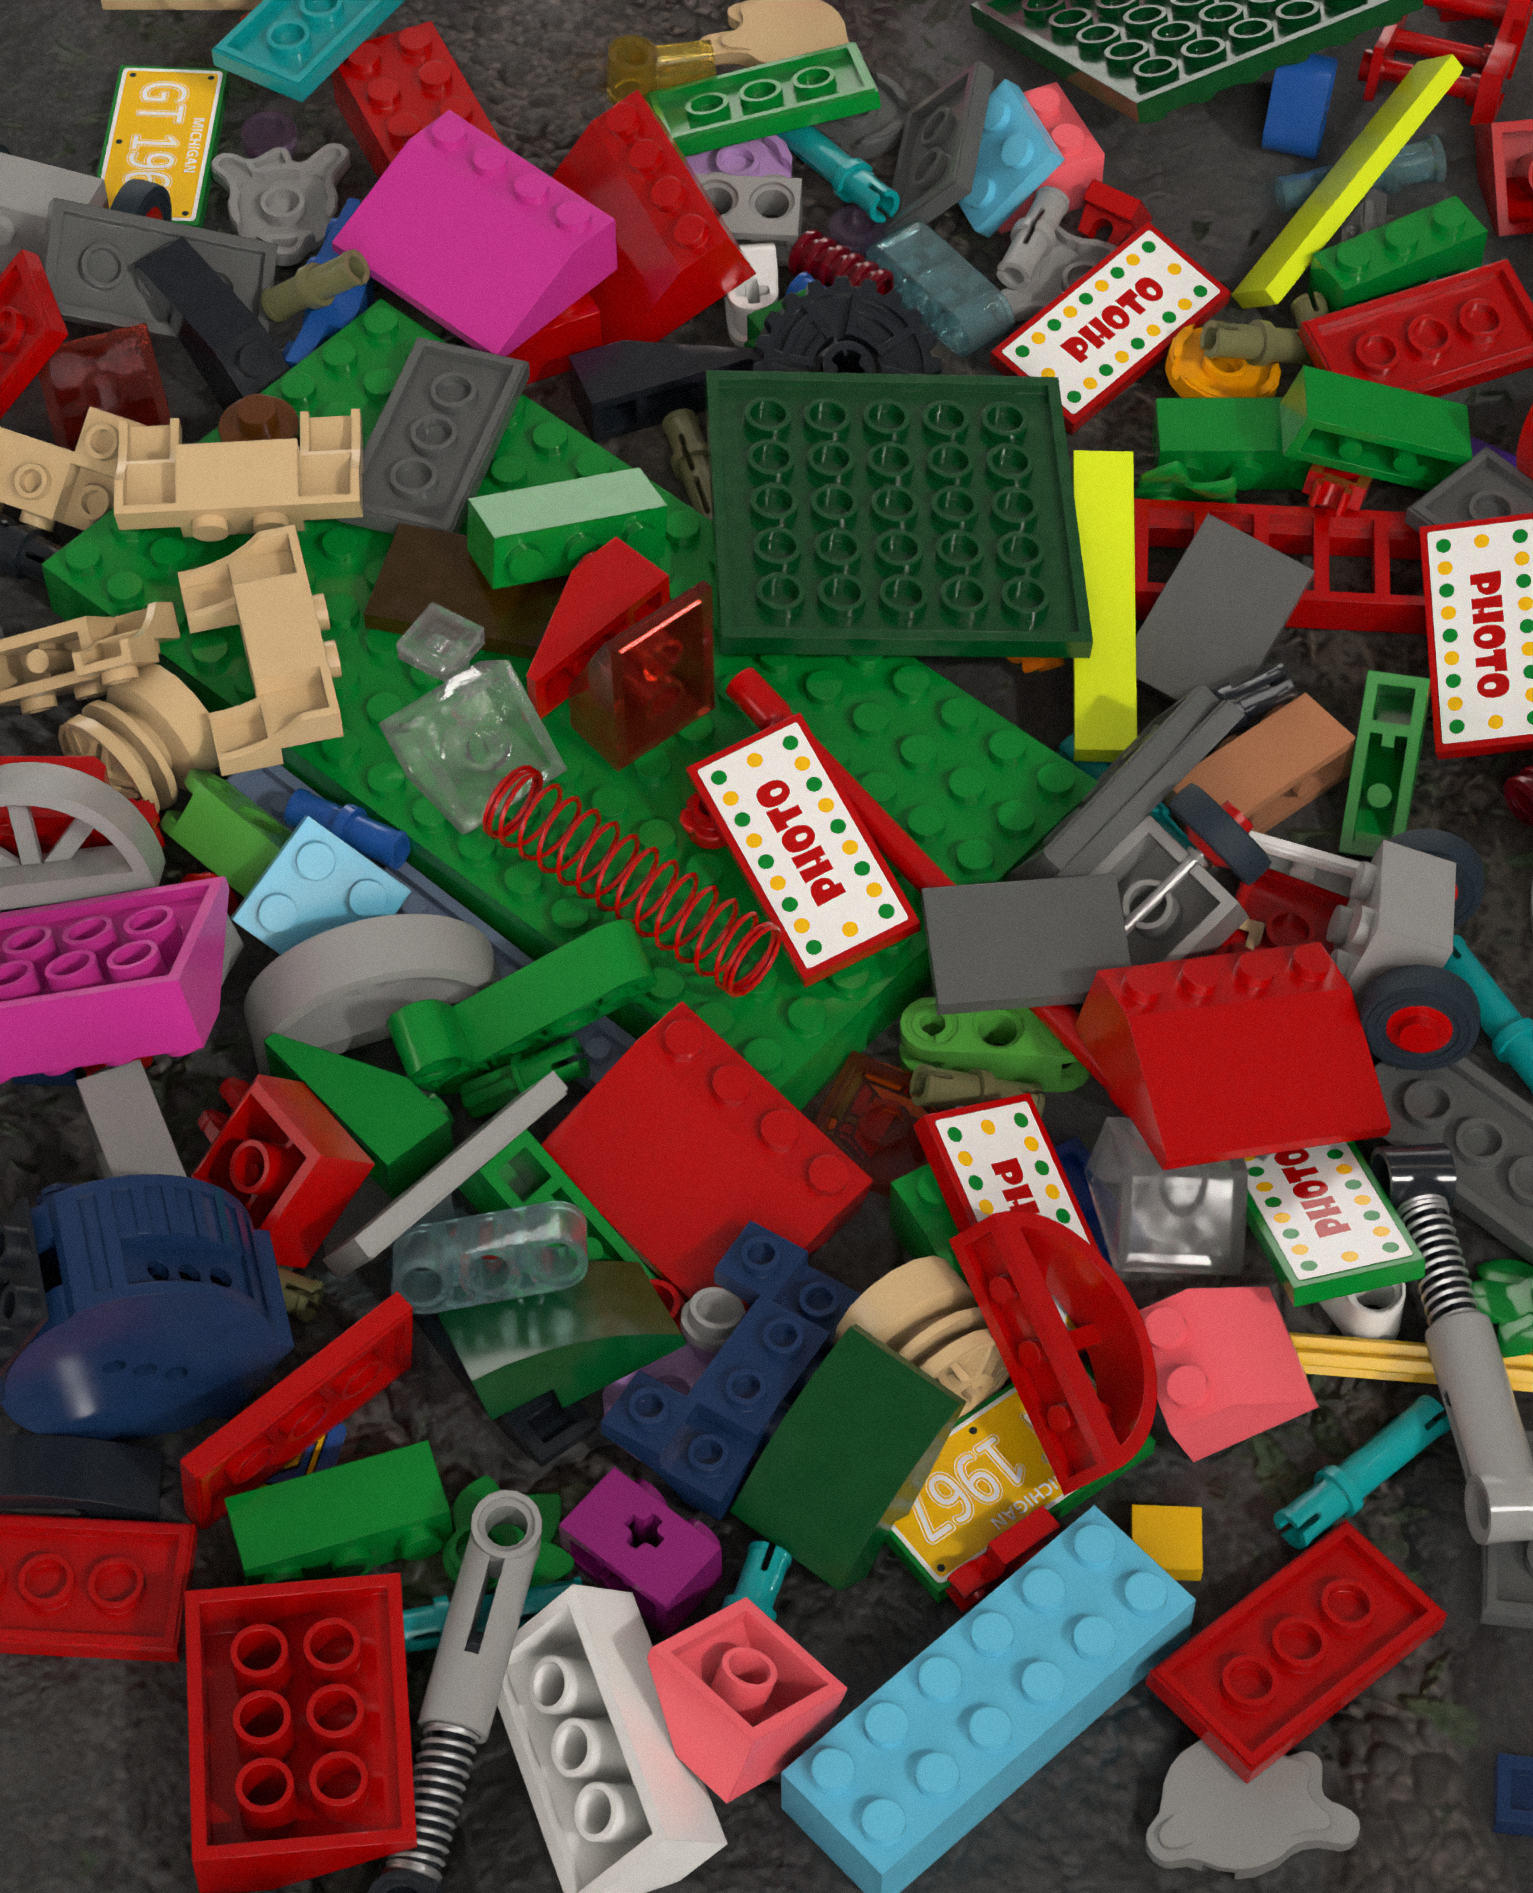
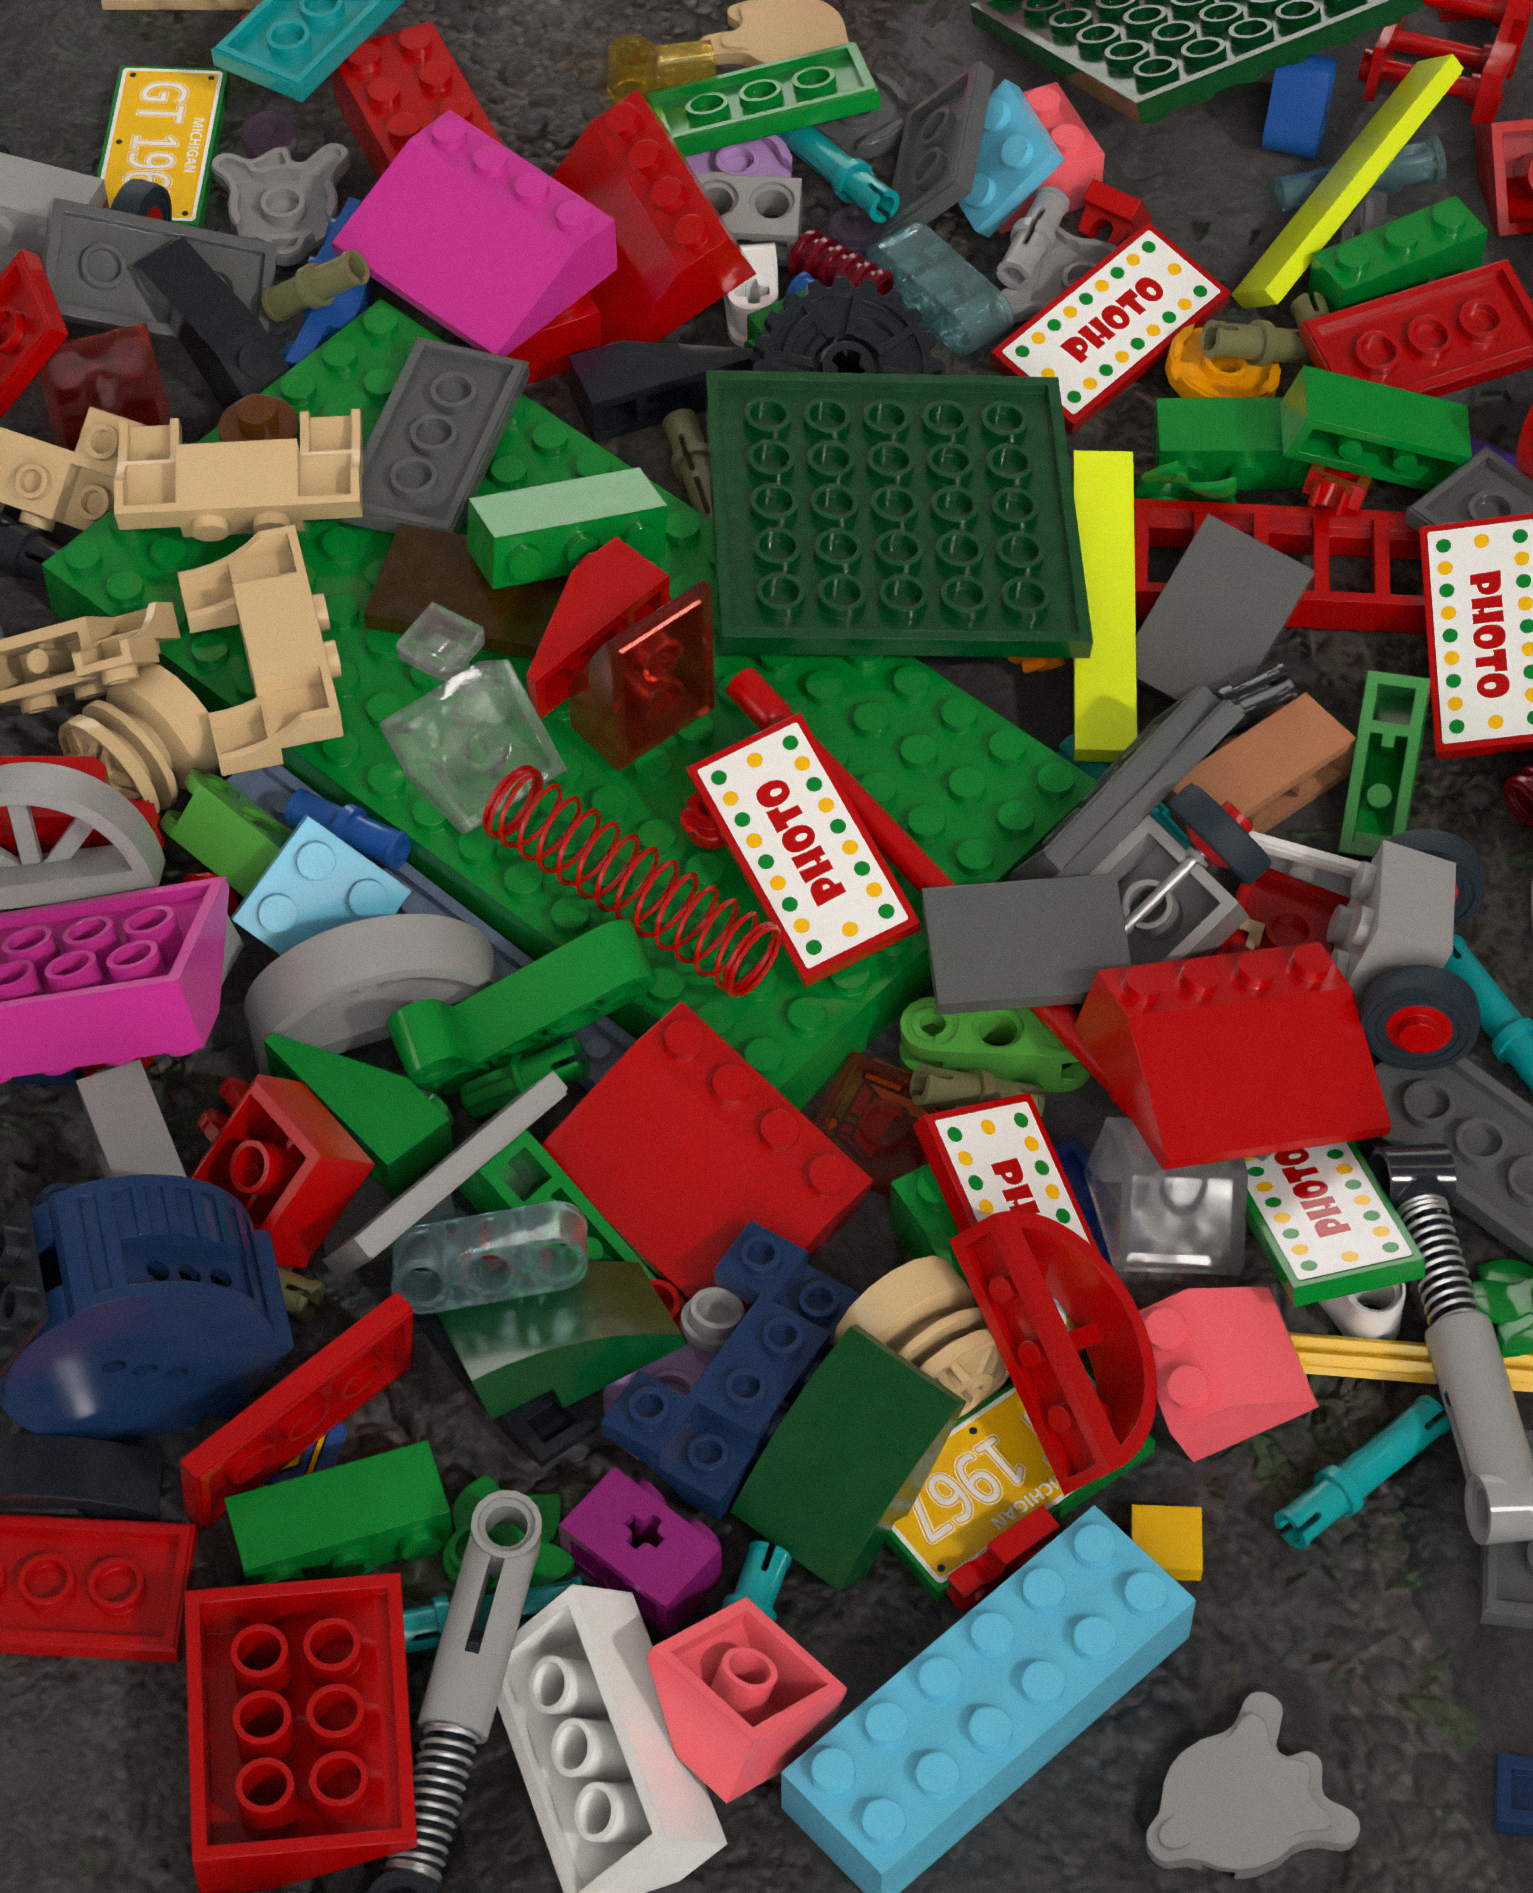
red tile [1145,1520,1448,1784] -> none

